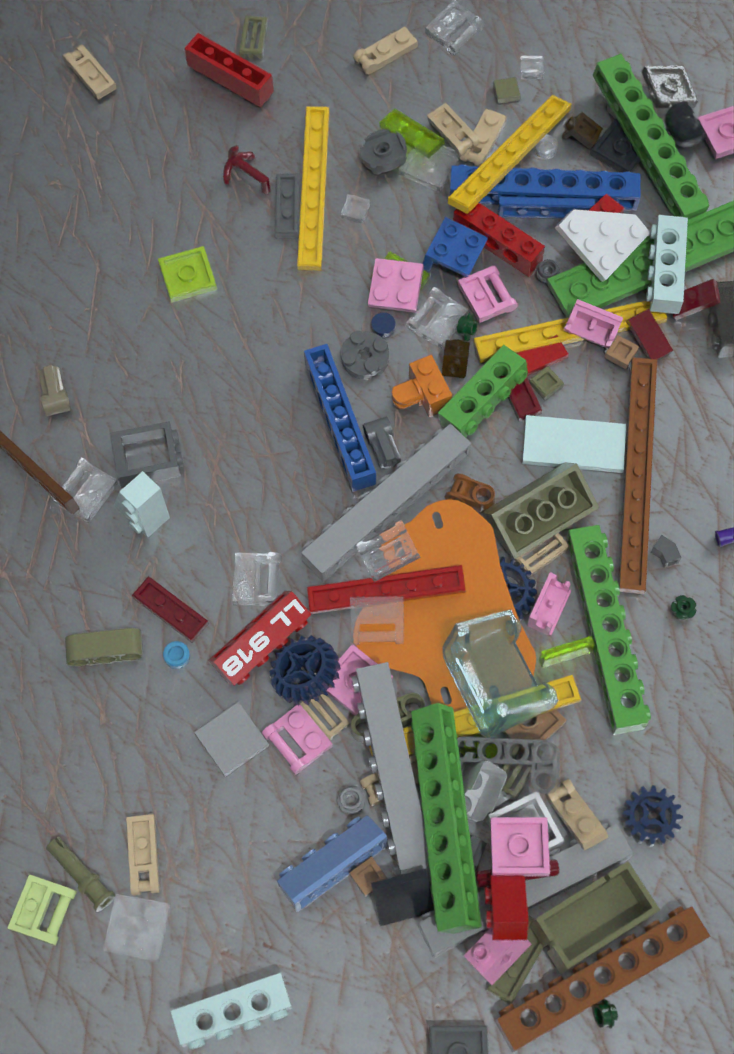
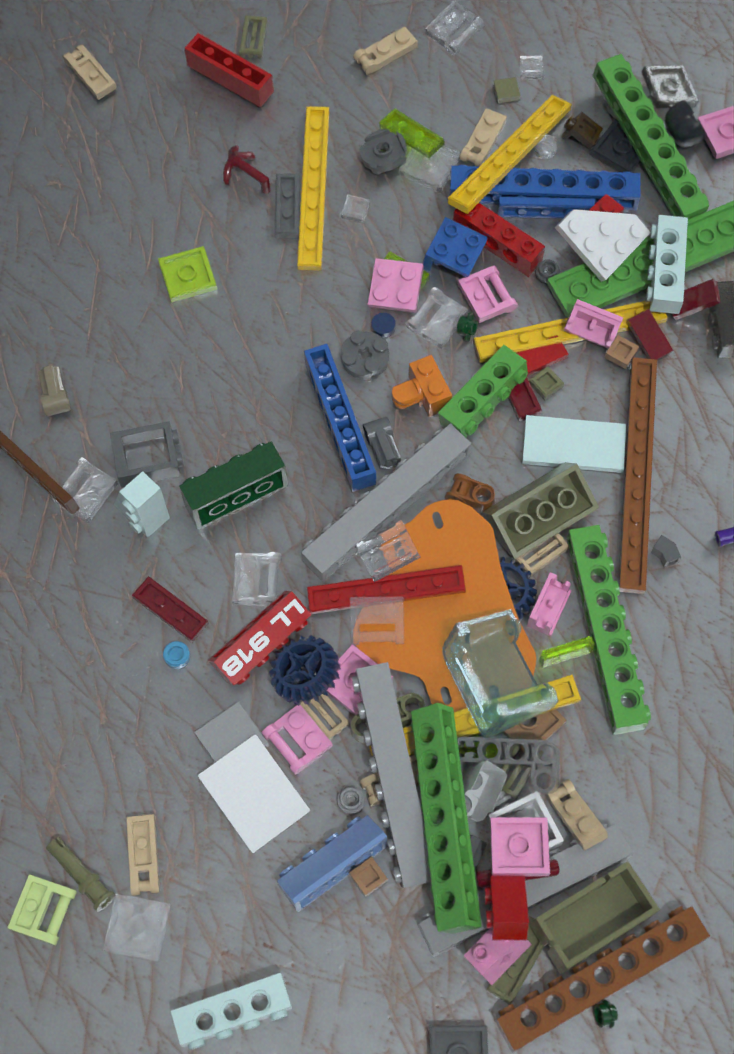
olive beam [65,628,143,666] -> none
black tile [371,869,434,926] -> none
tan plate [427,103,480,156] -> none
dark brown bracket [442,339,470,378] -> none
dark blue gear [622,785,683,847] -> none
dark green plate [671,595,697,620] -> none
none -> dark green brick [179,441,288,530]
none -> white sticker [198,735,310,853]

